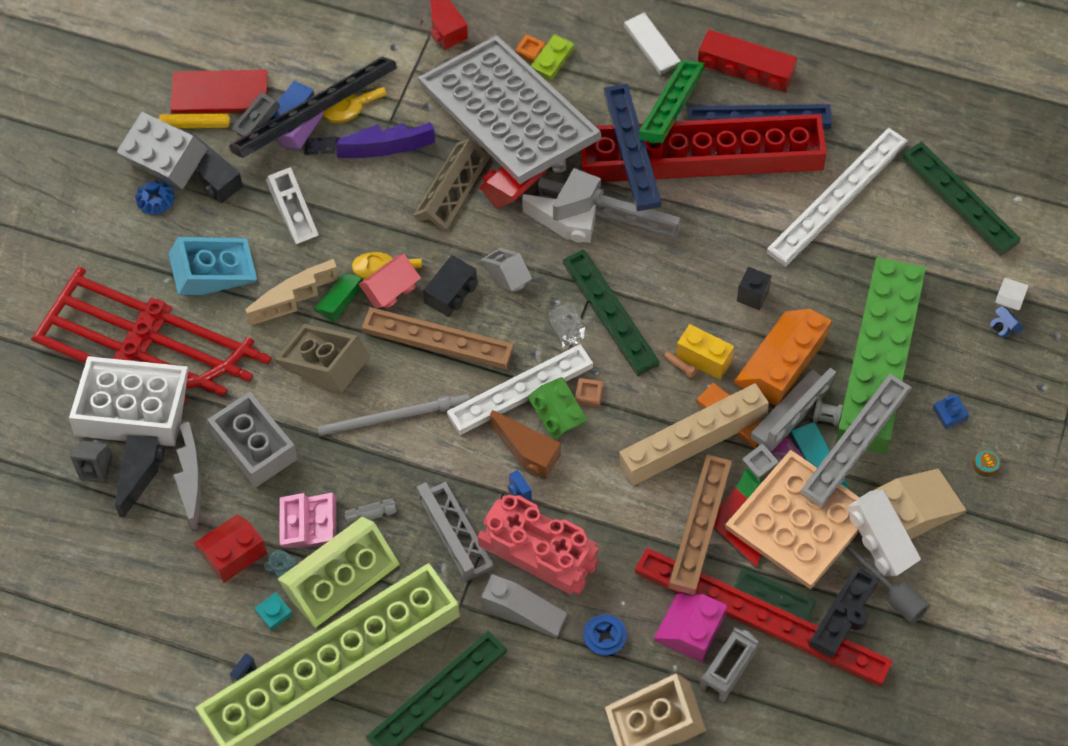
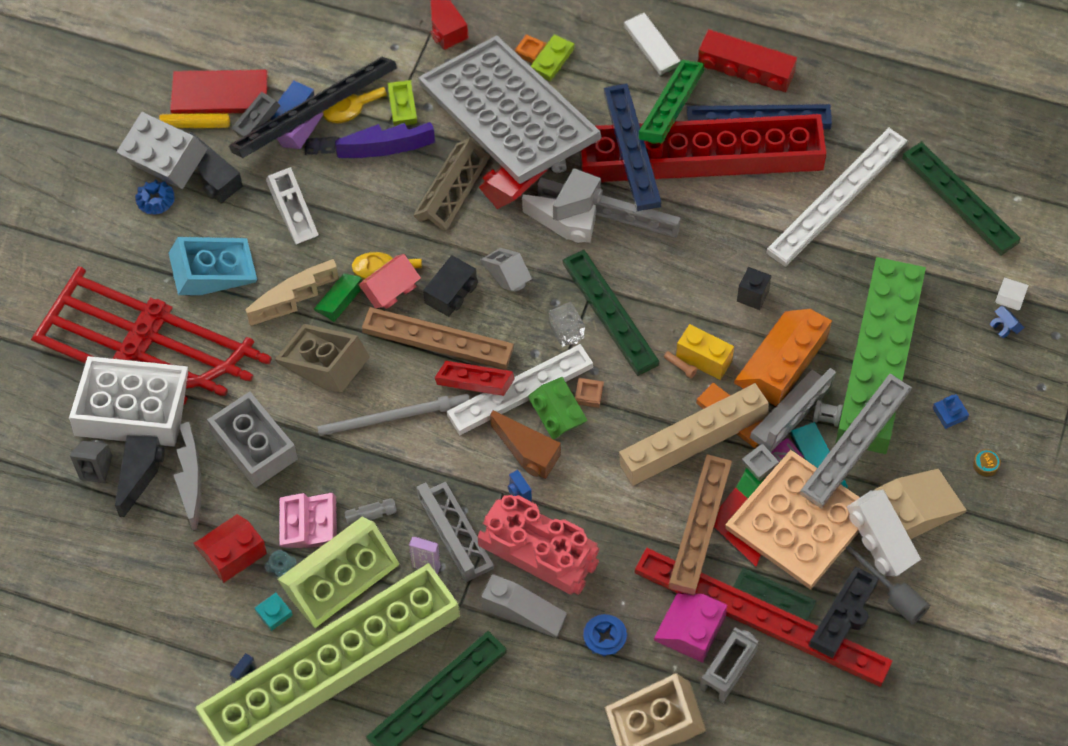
none -> lime plate [387,80,417,127]
none -> lavender tile [409,537,440,575]
none -> red plate [435,361,515,396]

